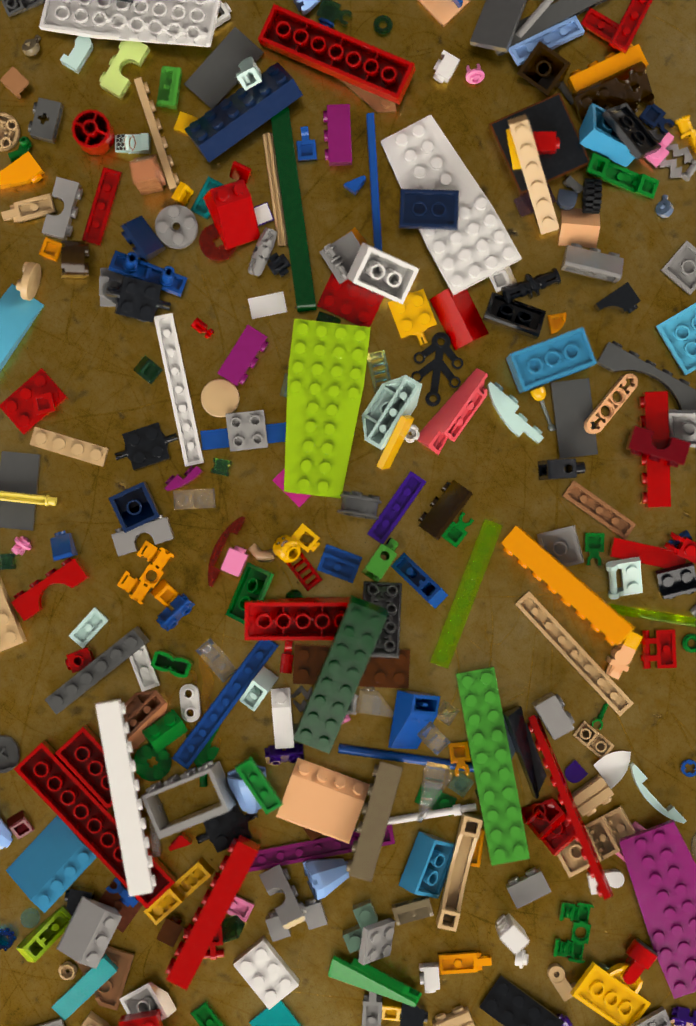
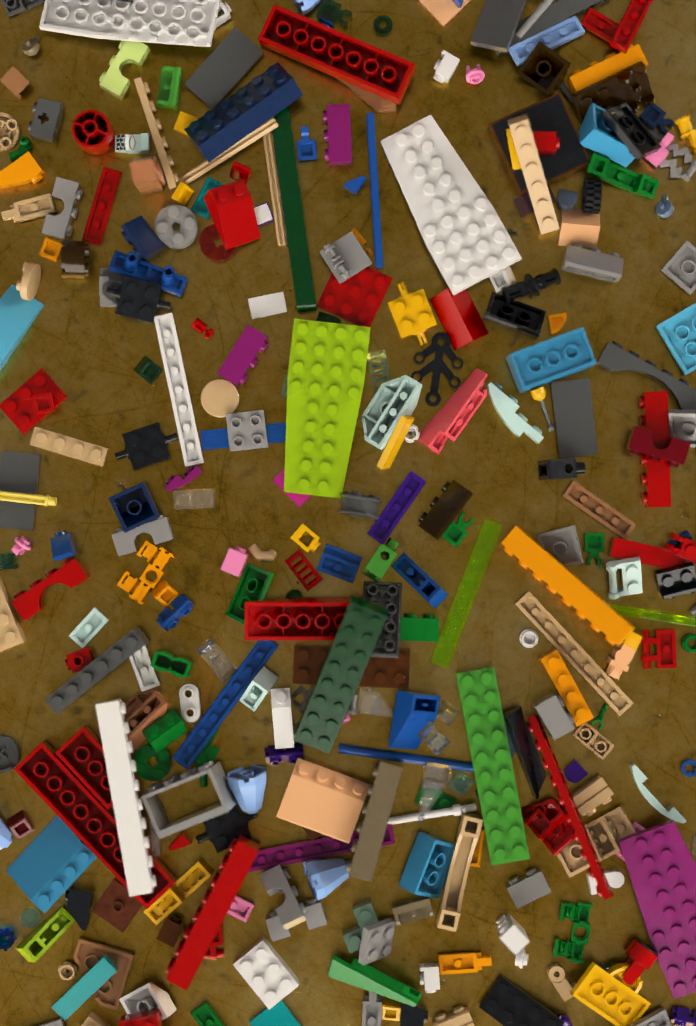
light grey slope [57,896,122,969] -> none
light aqua leg [60,36,93,74] -> none
blue plate [106,877,139,907] -> none
clear red slope [208,516,246,587] -> none
clear green wheel [210,458,232,476] -> none
clear green slope [222,915,245,943] -> none
green tile [235,756,283,815] -> none
light aqua leg [236,57,262,91] -> none
light grey hinge [248,227,277,276] -> none
black gear [267,252,291,277] -> none
yellow head [273,535,301,563] -> none
red bar [280,640,294,674] -> none
white brick [346,242,419,304] -> none
dark blue tile [399,189,459,230] -> none
light orange plate [448,741,470,777] -> none
dark grey tile [562,175,584,193] -> none
light nougat beam [584,373,638,434] -> none
white sticker [593,751,631,789] -> none
black arch [594,282,641,314] -> none
none -> tan axle [178,117,278,185]
none -> green brick [400,613,439,642]
none -> white plate [519,629,539,648]
none -> light orange brick [538,648,594,727]

